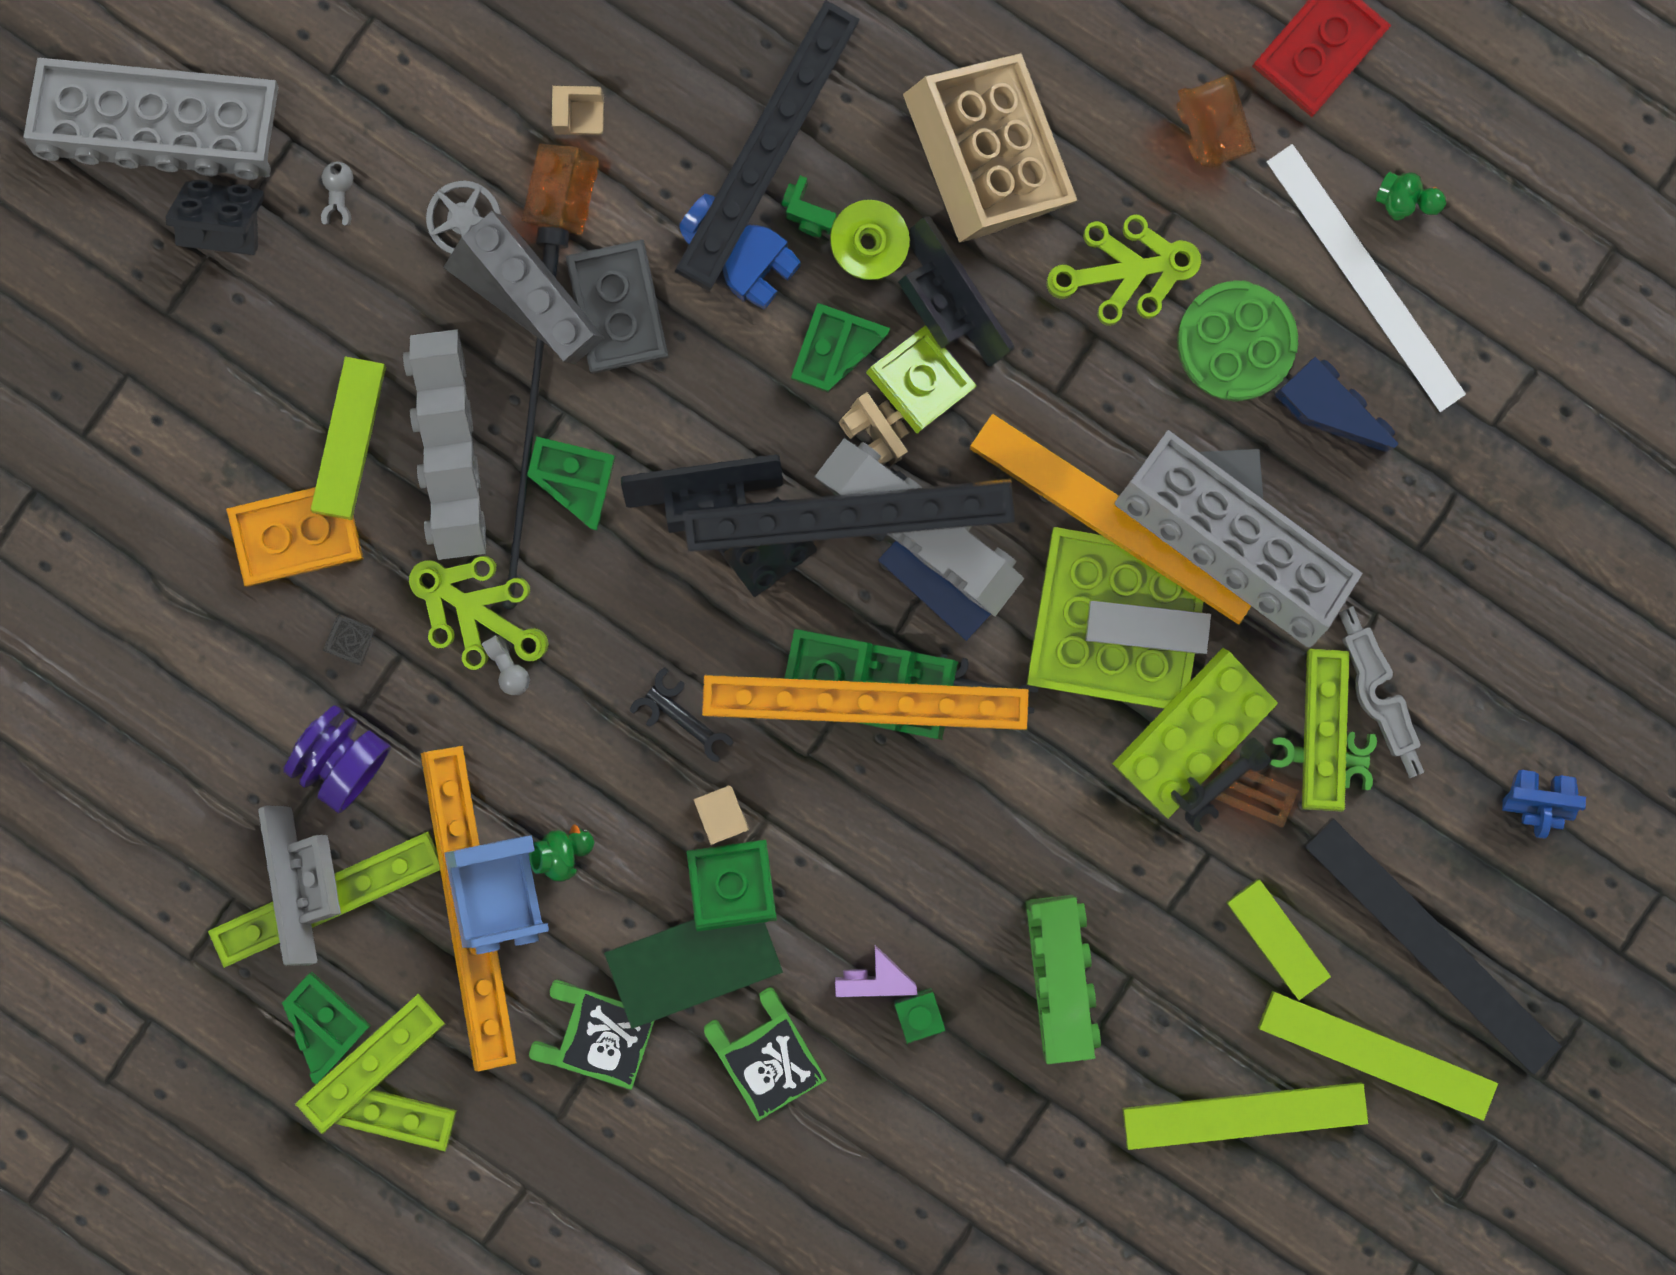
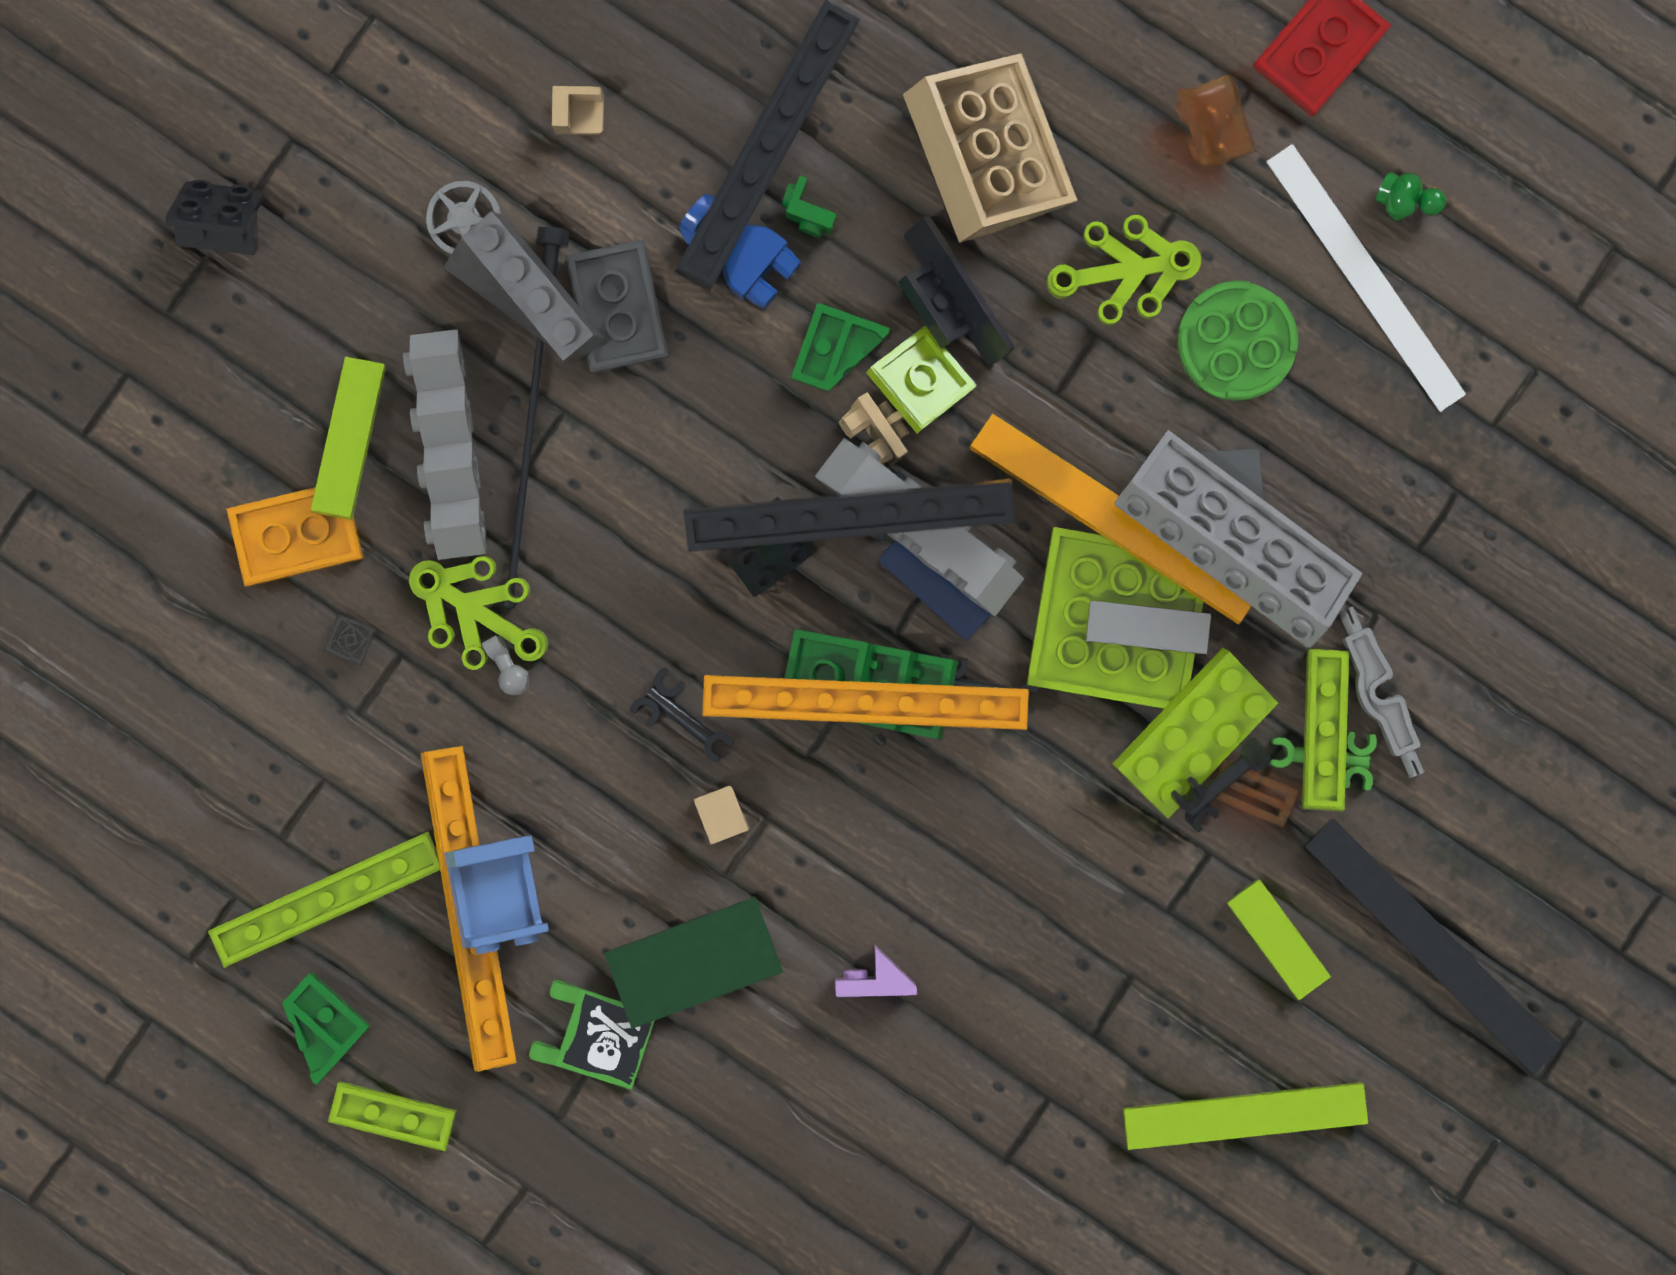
light grey bracket [23,58,279,180] -> none
light grey bracket [258,806,341,966] -> none
dark purple wheel [283,705,391,813] -> none
lime tile [295,994,446,1134] -> none
light grey arm [321,161,353,226] -> none
clear orange bracket [521,144,599,235] -> none
green wing [527,437,616,531] -> none
green animal [529,824,594,882] -> none
black bracket [621,454,784,533] -> none
green tile [687,840,777,932] -> none
flag [704,987,827,1121] -> none
lime dish [830,200,910,280] -> none
green brick [893,988,945,1043] -> none
bright green wedge [1025,895,1101,1064] -> none
lime tile [1258,991,1498,1121] -> none
dark blue slope [1274,357,1399,452] -> none
blue hips [1502,770,1586,839] -> none

